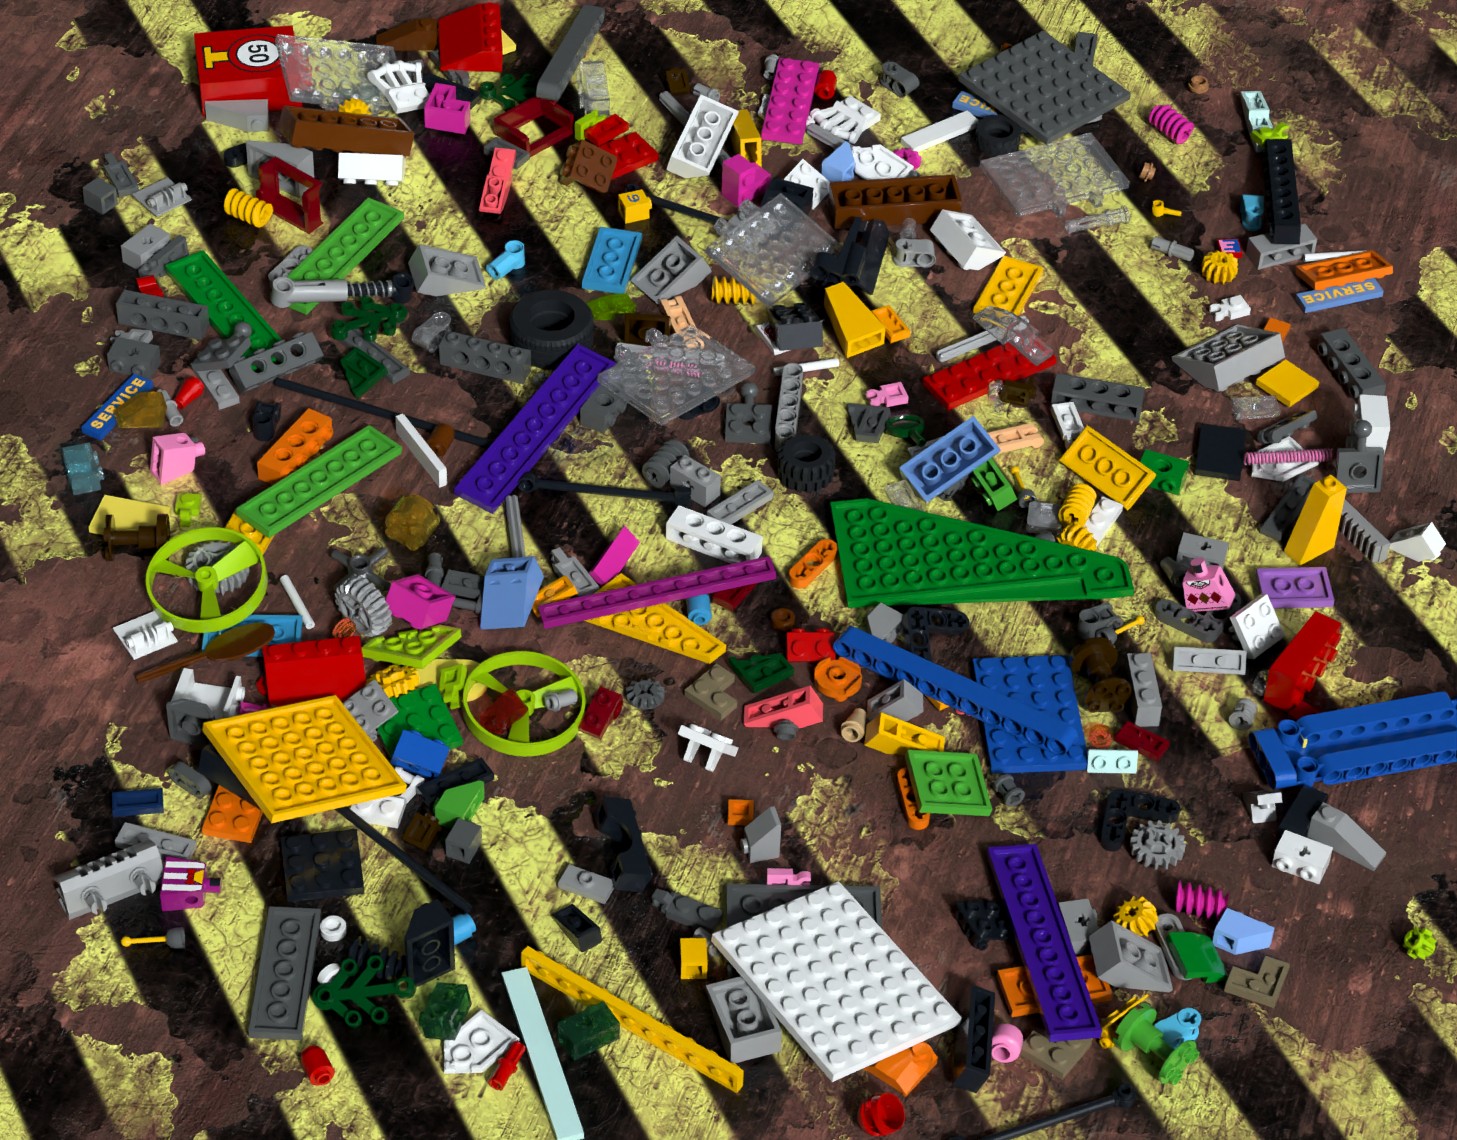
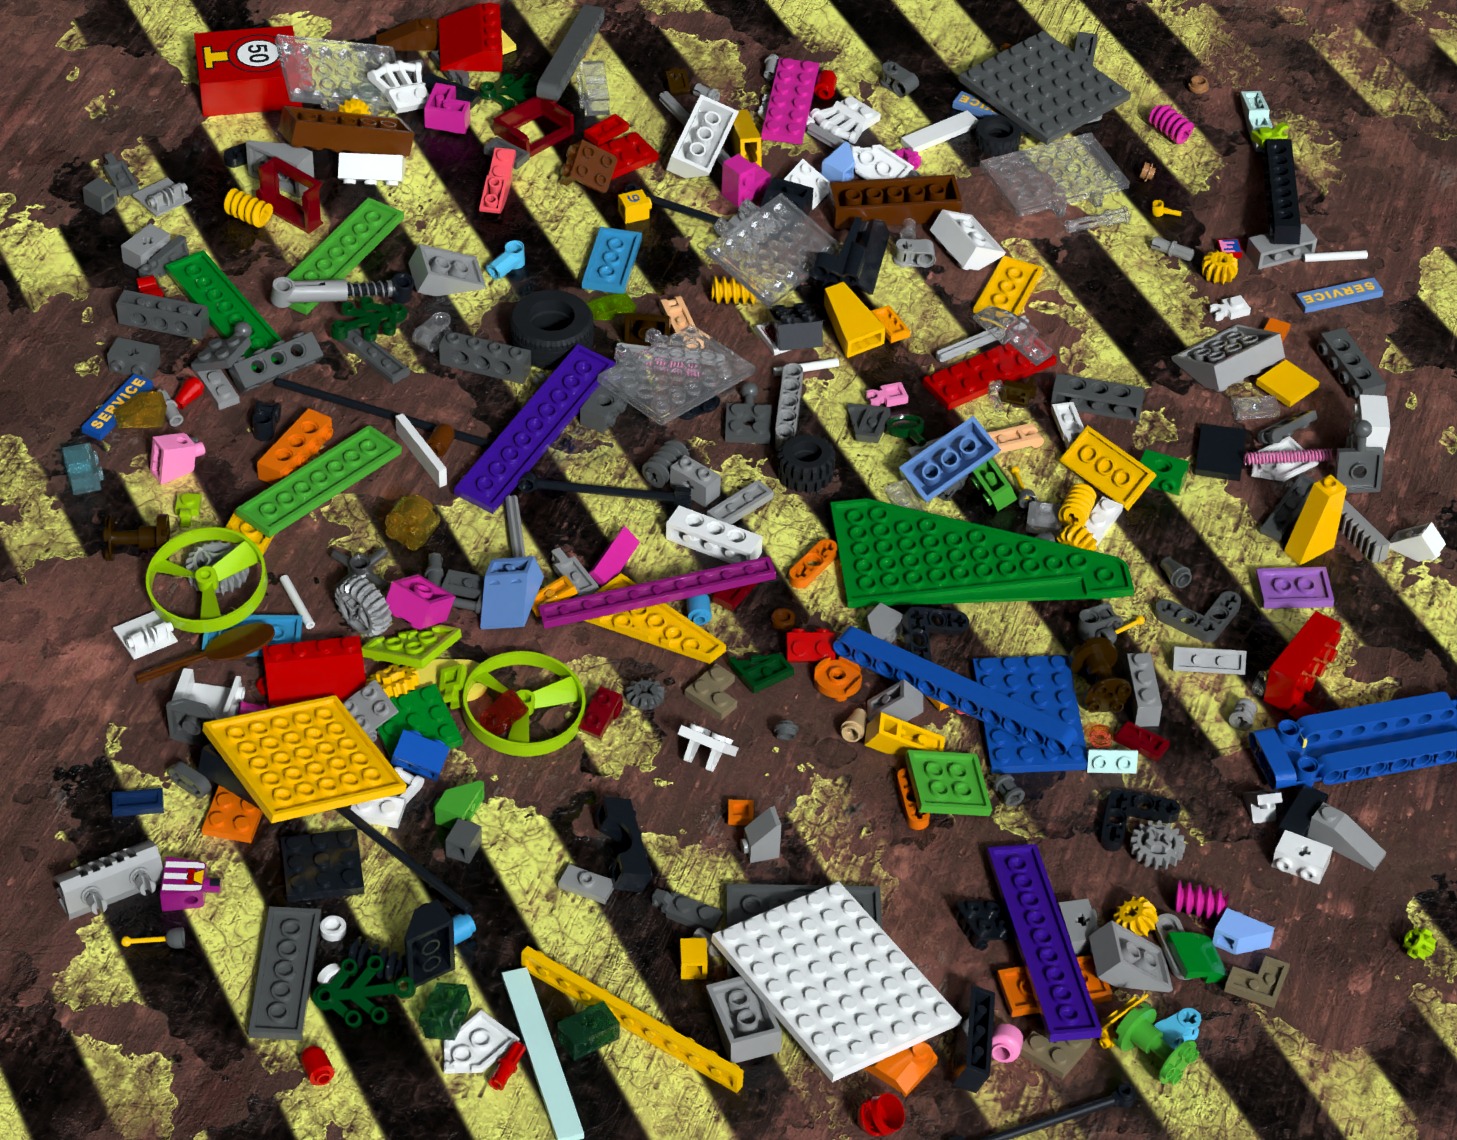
light yellow tile [89,495,172,535] -> none
light grey plate [110,329,153,345] -> none
light grey plate [115,822,197,860] -> none
light grey slope [205,99,269,132] -> none
light grey beam [268,246,313,289] -> none
clear orange tile [332,618,356,638] -> none
dark green wing [340,347,388,400] -> none
dark brown bracket [402,812,443,852] -> none
black plate [416,757,494,809] -> none
light grey pin [545,689,577,712] -> none
black slope [551,904,602,952] -> none
lime plate [575,109,606,141] -> none
light grey slope [630,236,712,304] -> none
coral slope [744,686,823,728] -> none
bright pink plate [767,868,811,885] -> none
light grey brick [1176,532,1229,570] -> none
bright pink torso [1183,557,1235,612] -> none
white plate [1229,594,1285,659] -> none
medium azure piece [1240,194,1264,231] -> none
orange plate [1296,250,1393,291] -> none

